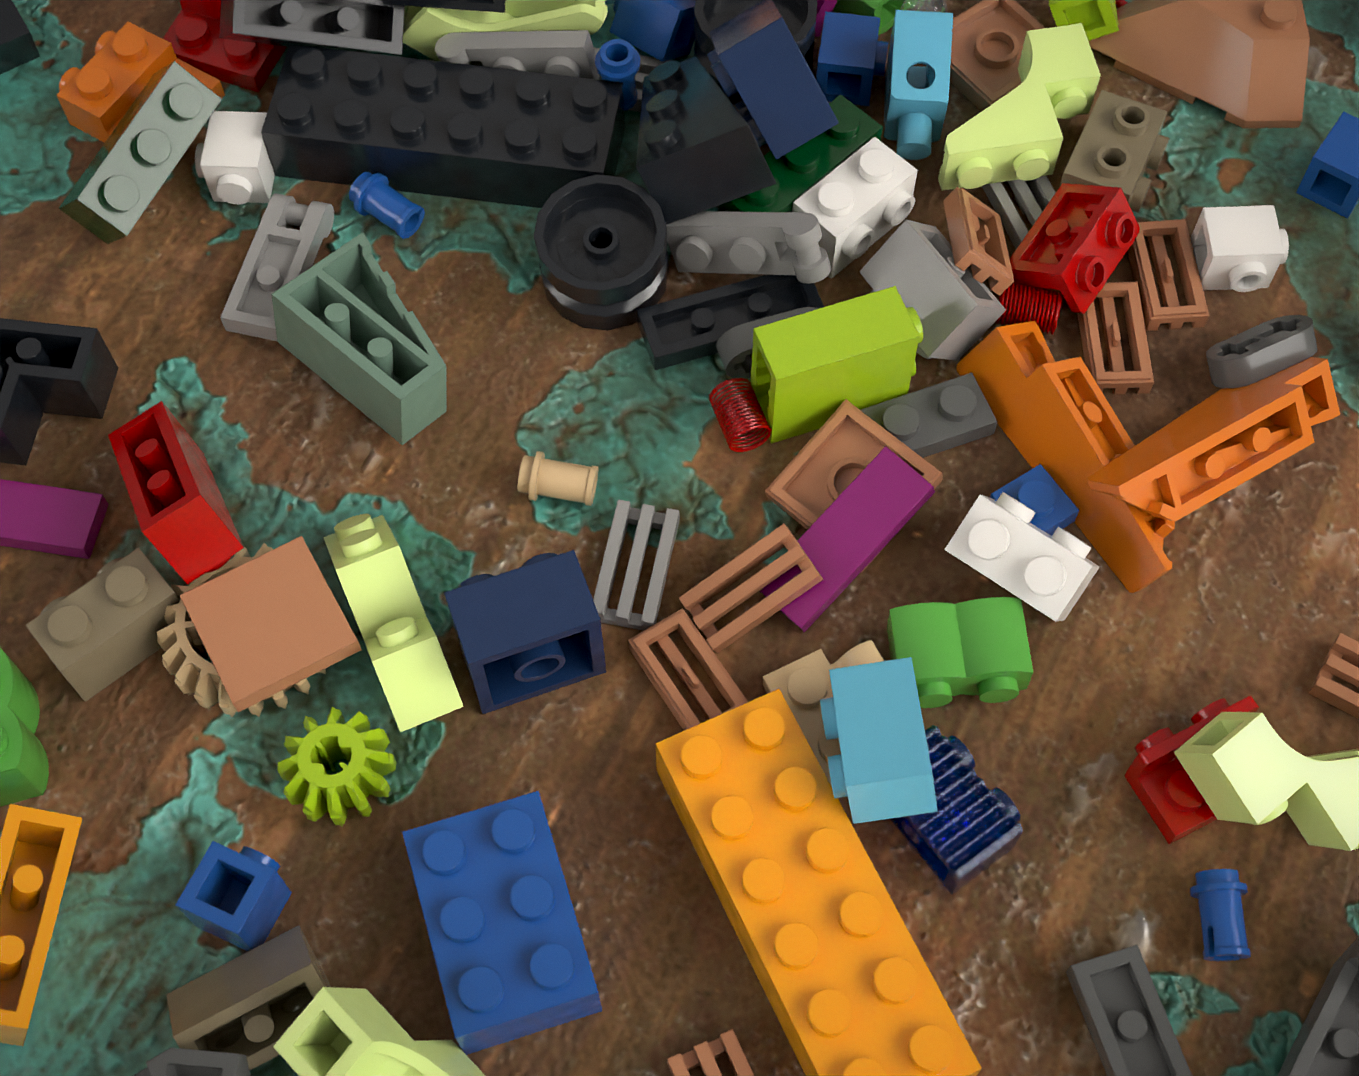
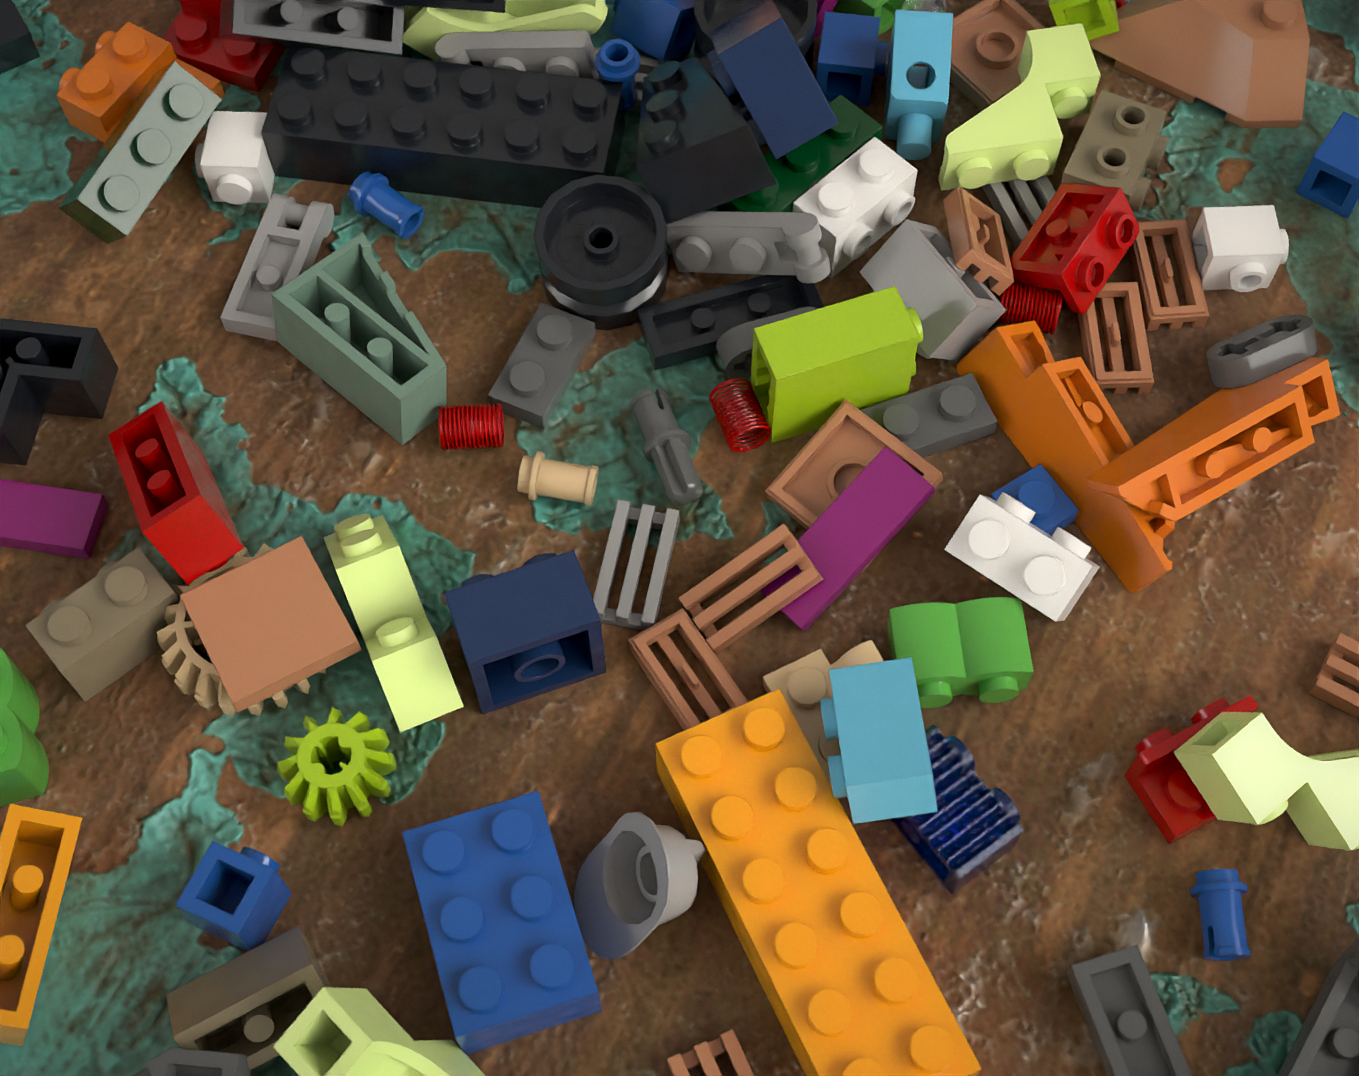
none -> red piece [438,403,504,451]
none -> dark grey plate [488,303,596,429]
none -> light grey piece [574,812,706,959]
none -> dark grey axle [630,388,703,506]

